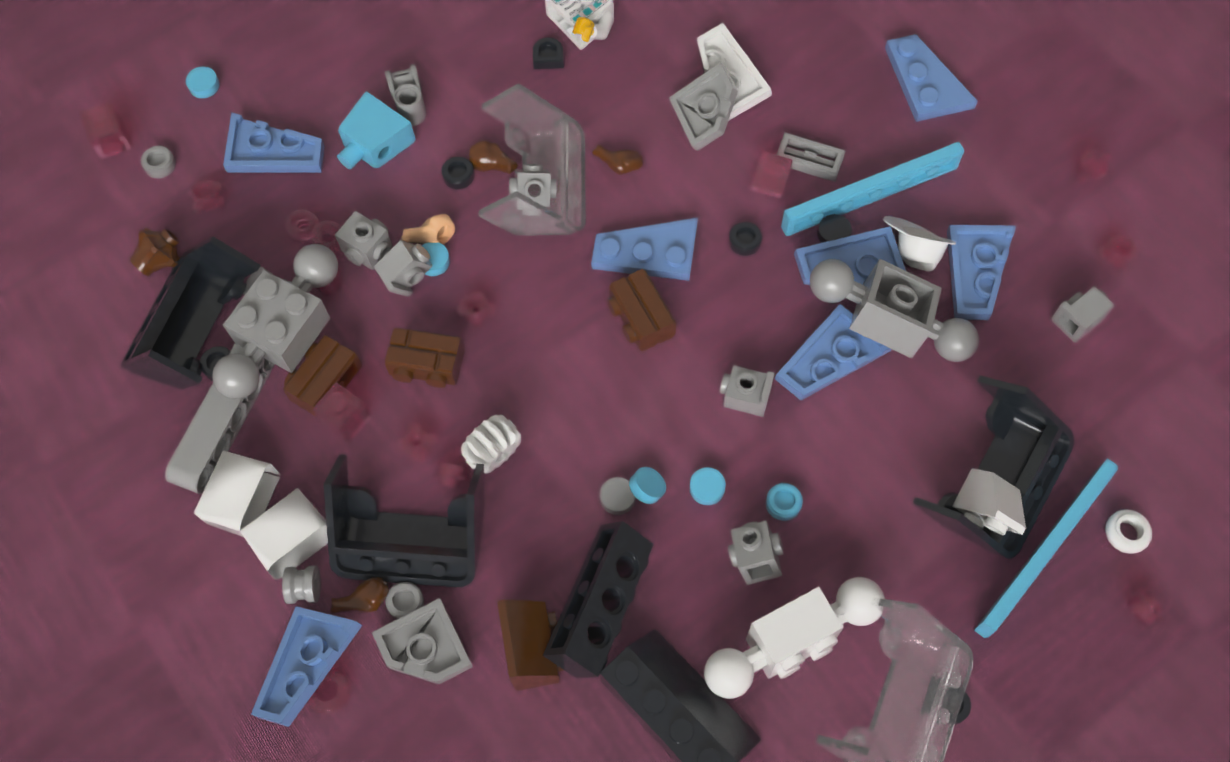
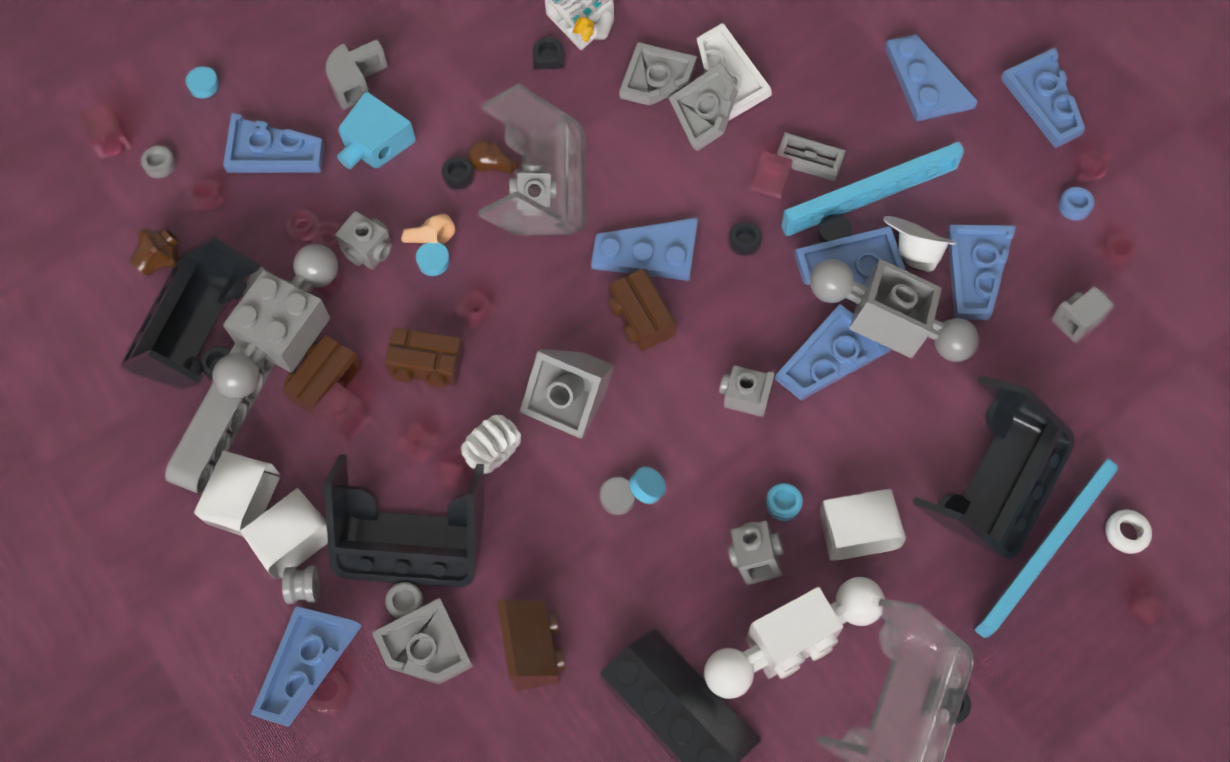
reddish brown animal [330,577,389,613] -> none
light grey brick [373,240,432,297] -> none
light grey piece [384,64,427,126] -> none
black brick [542,521,654,678] -> none
reddish brown animal [592,144,644,175] -> none
medium azure tile [690,468,726,505] -> none
white slope [952,468,1026,535] -> none
none -> light grey brick [326,40,388,110]
none -> light grey slope [520,349,615,439]
none -> light grey plate [619,42,697,106]
none -> white piece [819,489,906,561]
none -> medium blue wing [1001,47,1085,148]
none -> medium blue tile [1058,187,1094,220]

